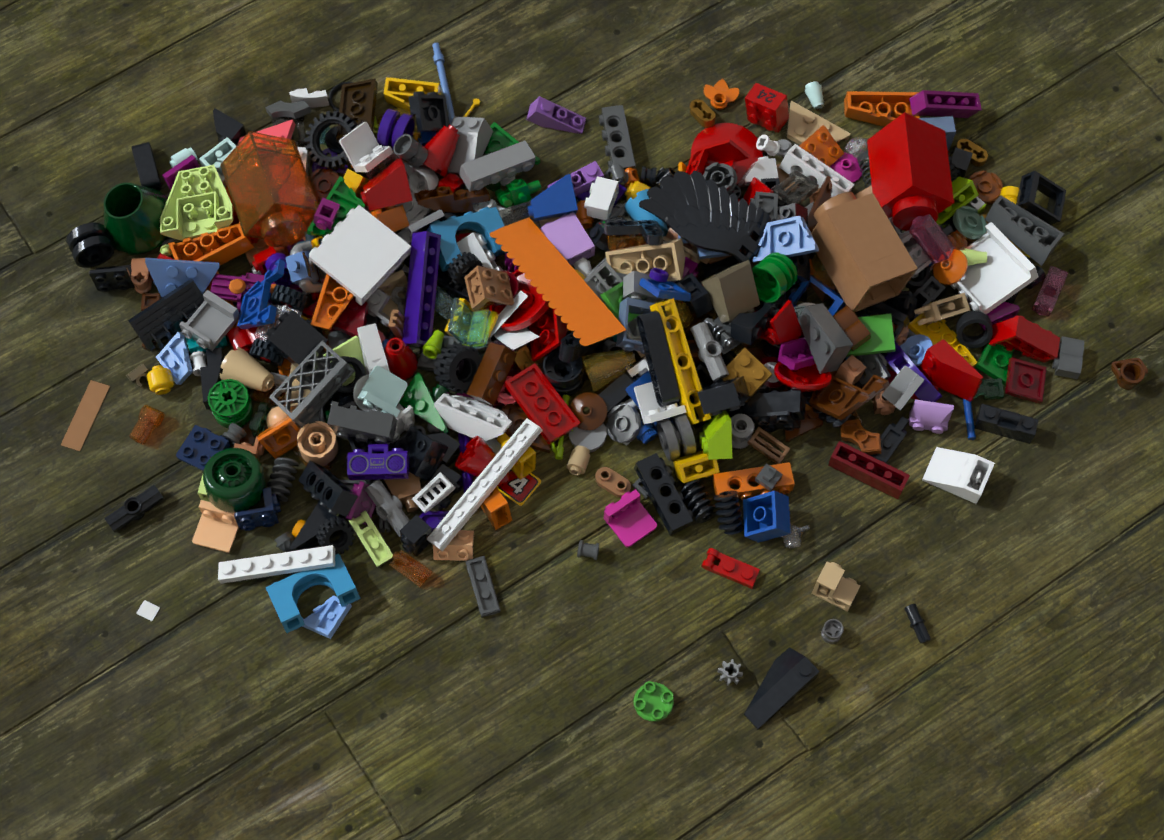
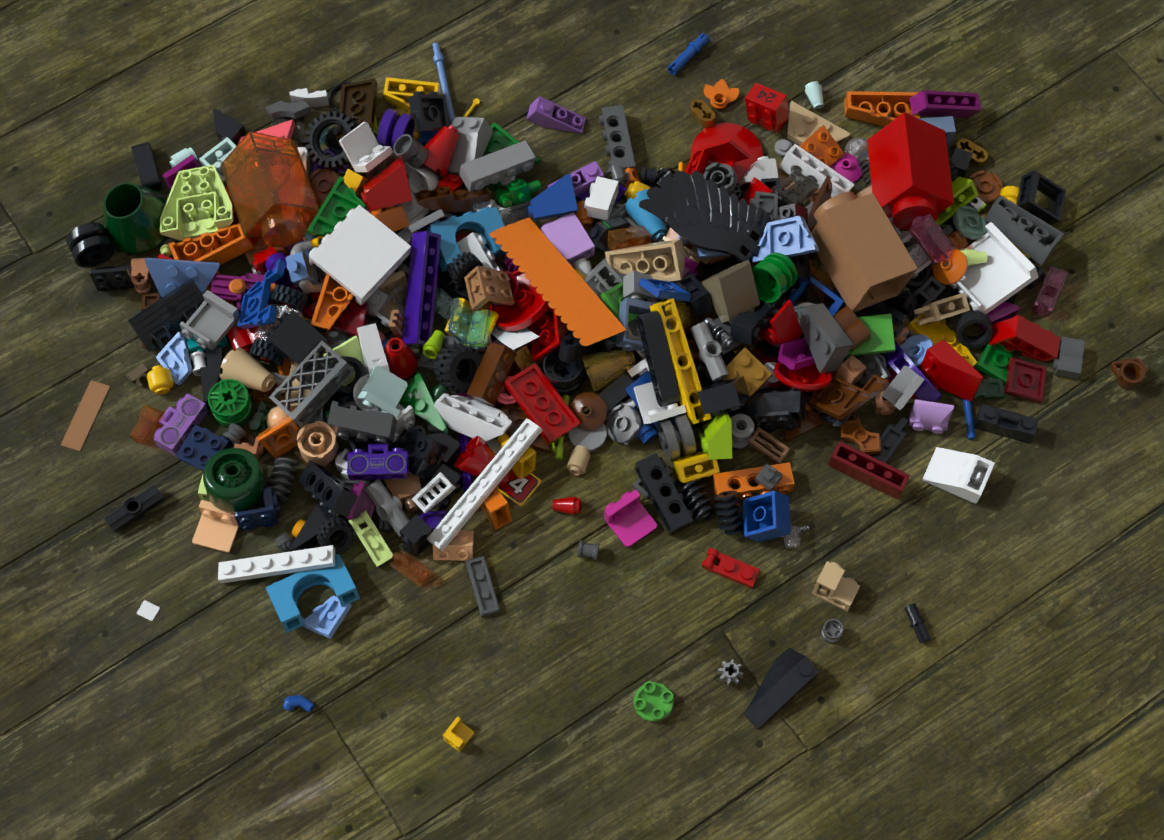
magenta brick [313,198,340,230] -> none
white sticker [490,291,528,338] -> none
medium nougat plate [595,467,631,498] -> none
black beam [604,220,663,245] -> none
dark purple tile [649,268,669,282] -> none
white bush [756,135,780,156] -> none
none -> medium lavender piece [154,394,209,457]
none -> blue arm [283,695,315,712]
none -> white bracket [335,448,349,480]
none -> yellow panel [442,716,474,752]
none -> red cone [552,496,582,516]
none -> blue pin [667,33,710,75]

